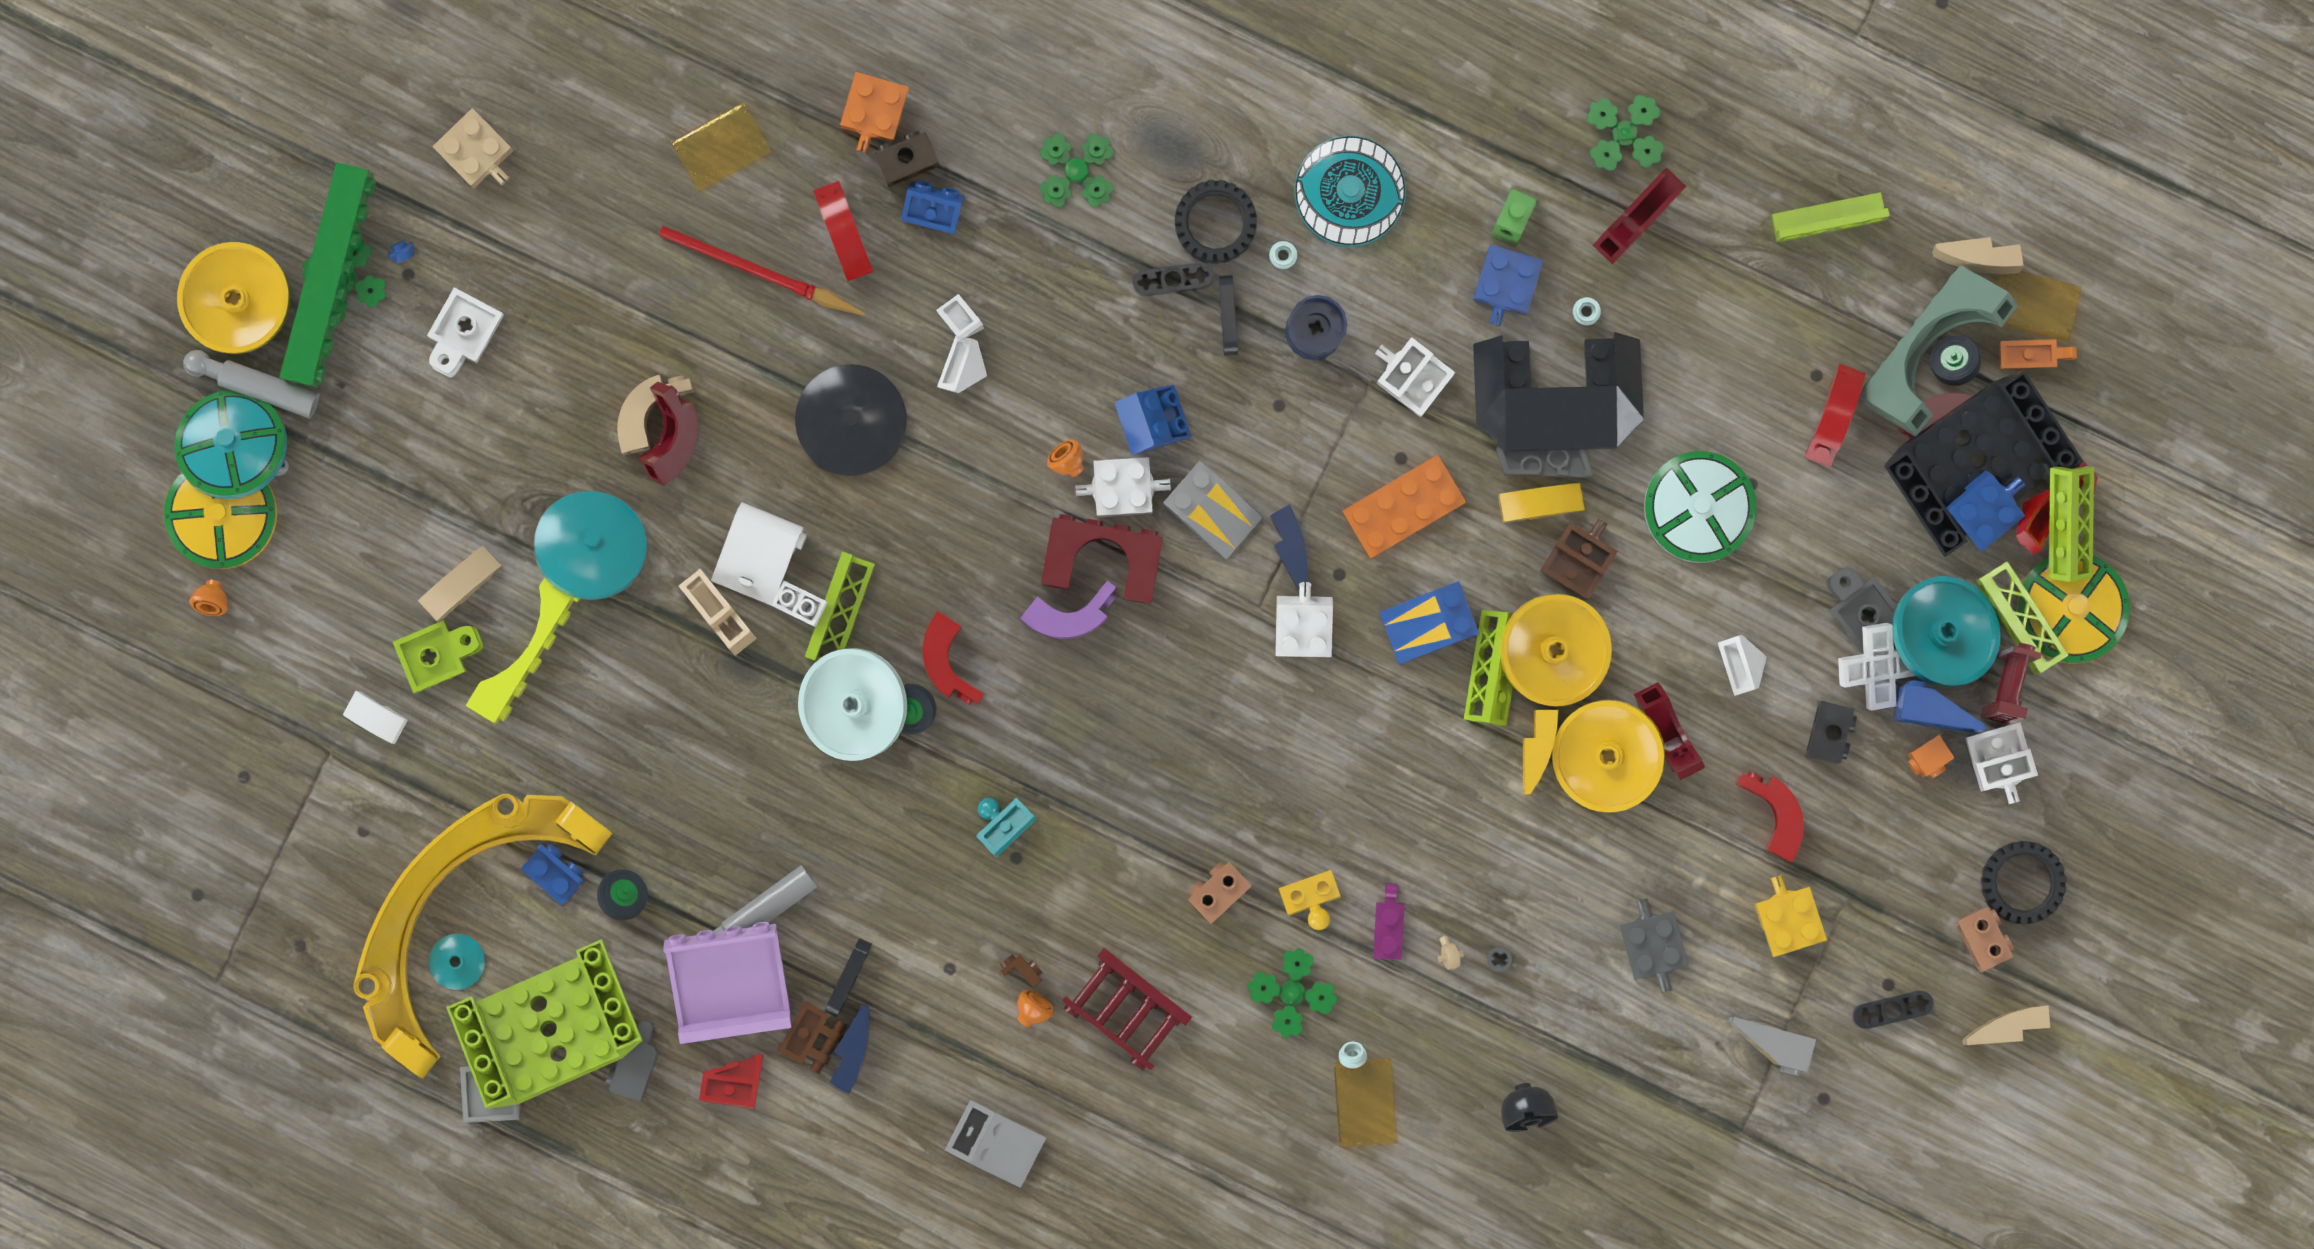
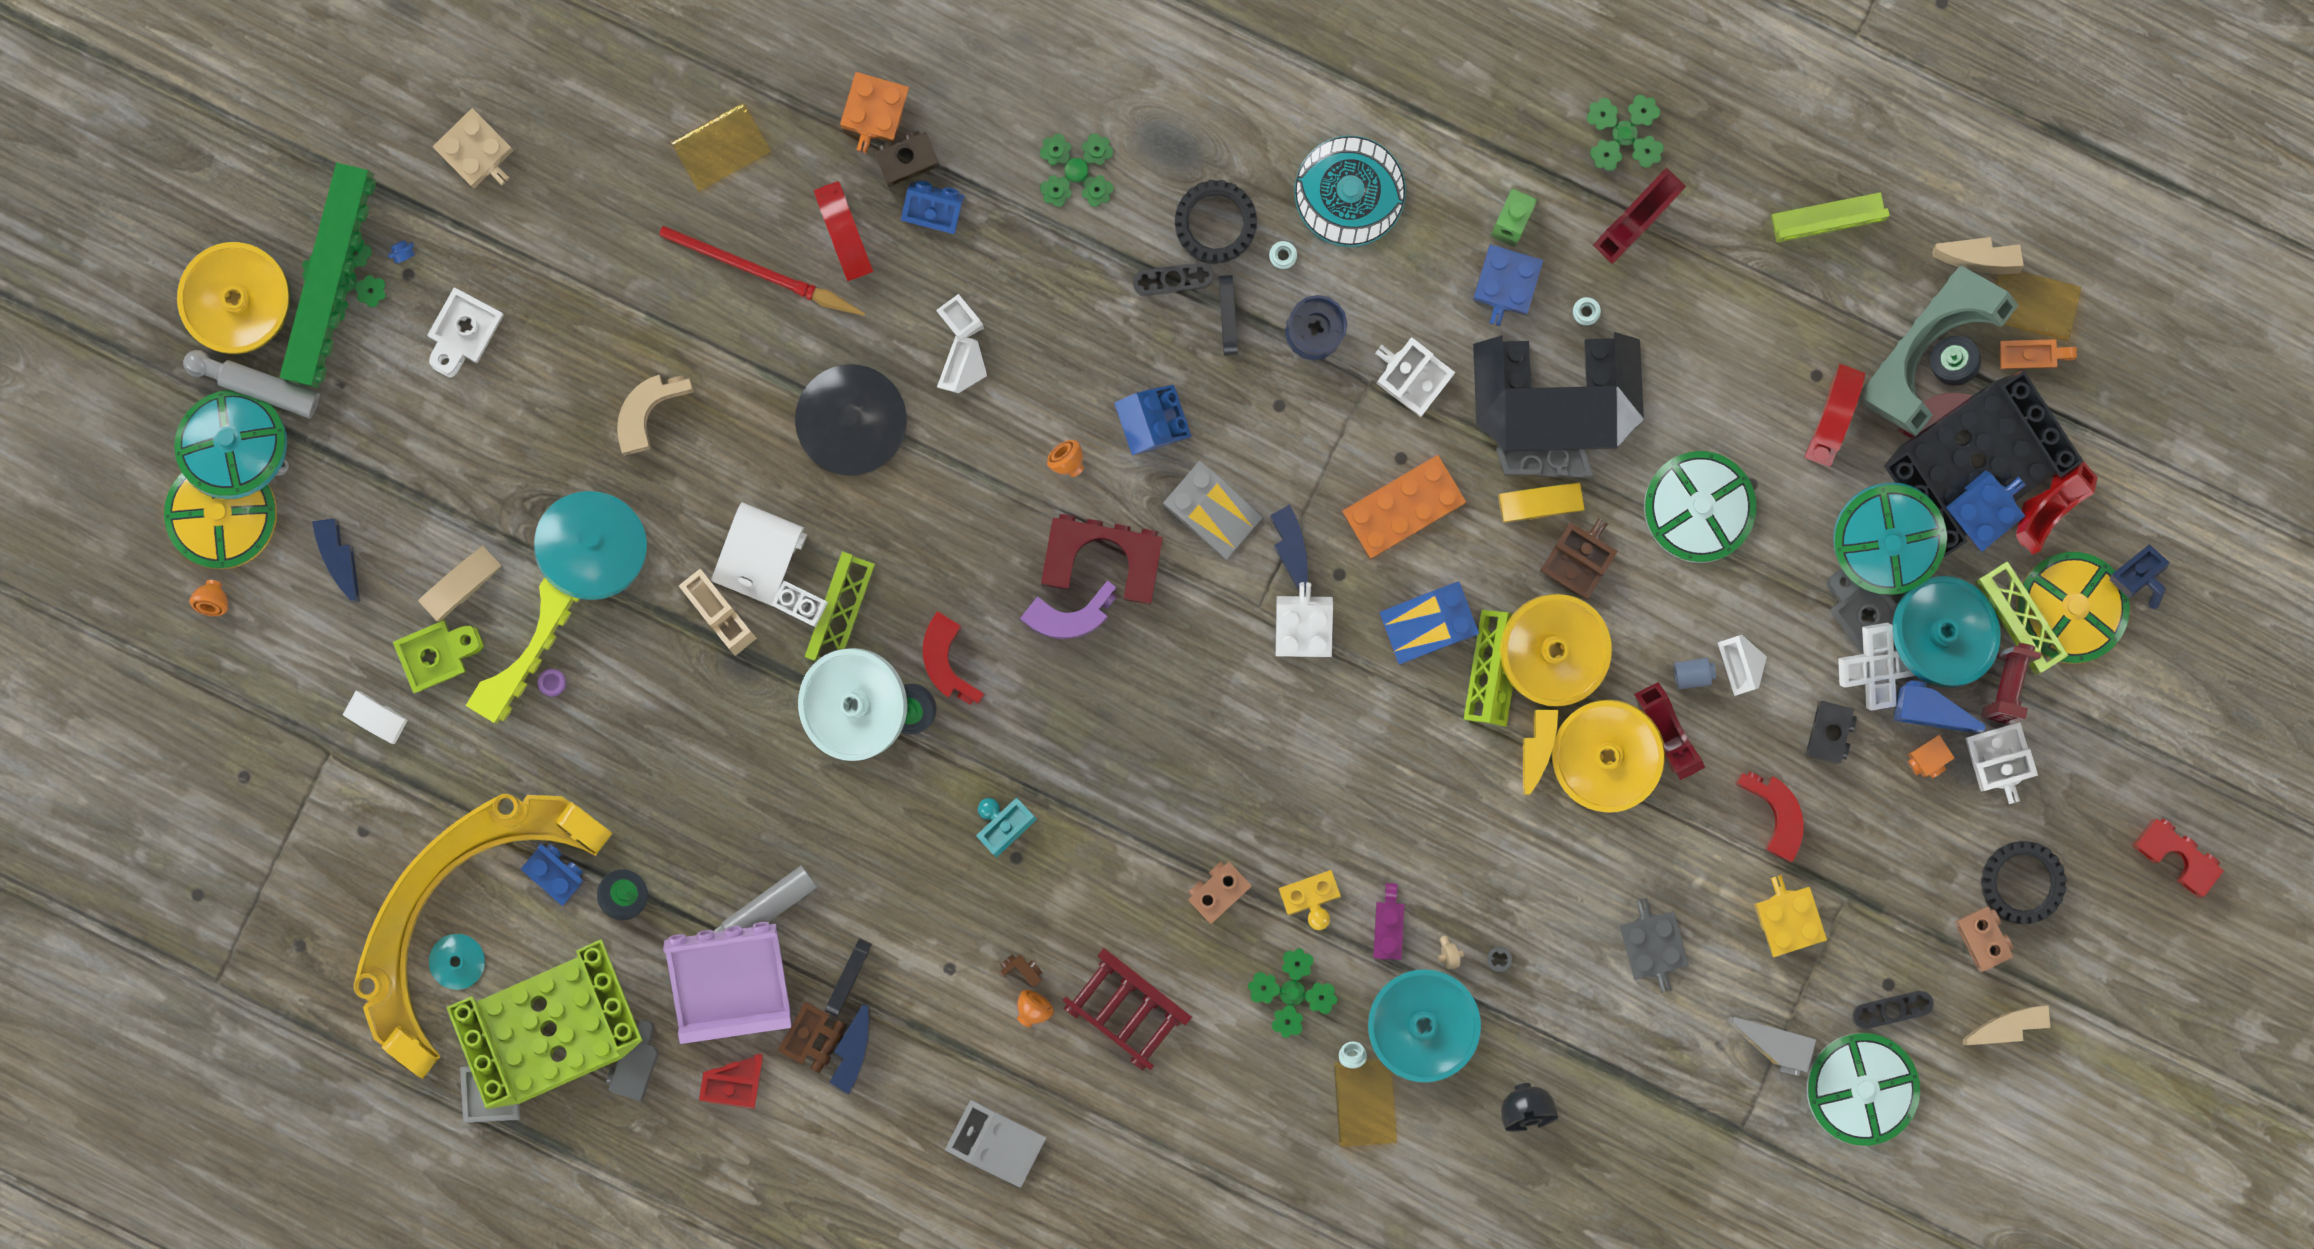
dark red arch [638,382,698,486] -> none
white plate [1075,457,1171,518] -> none
lime fence [2049,466,2094,582] -> none
none -> dark blue slope [312,519,360,603]
none -> medium lavender tile [537,668,566,697]
none -> teal dish [1368,969,1481,1082]
none -> sand blue brick [1673,658,1716,690]
none -> dish [1807,1033,1920,1146]
none -> dish [1833,483,1947,594]
none -> dark blue plate [2109,544,2170,609]
none -> red arch [2132,818,2224,898]

